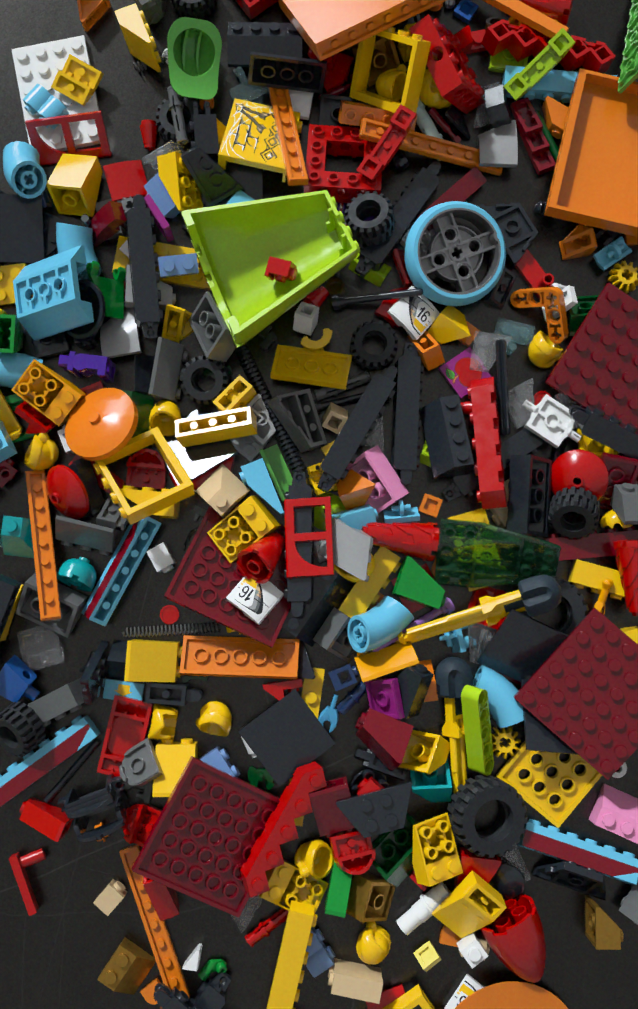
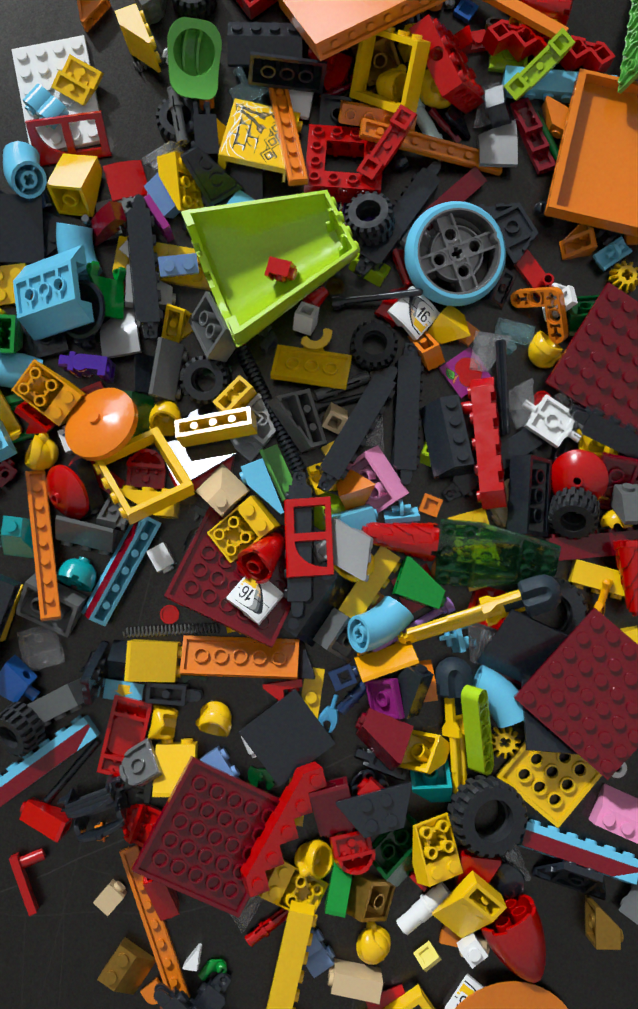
red cone [139,120,158,150] -> none

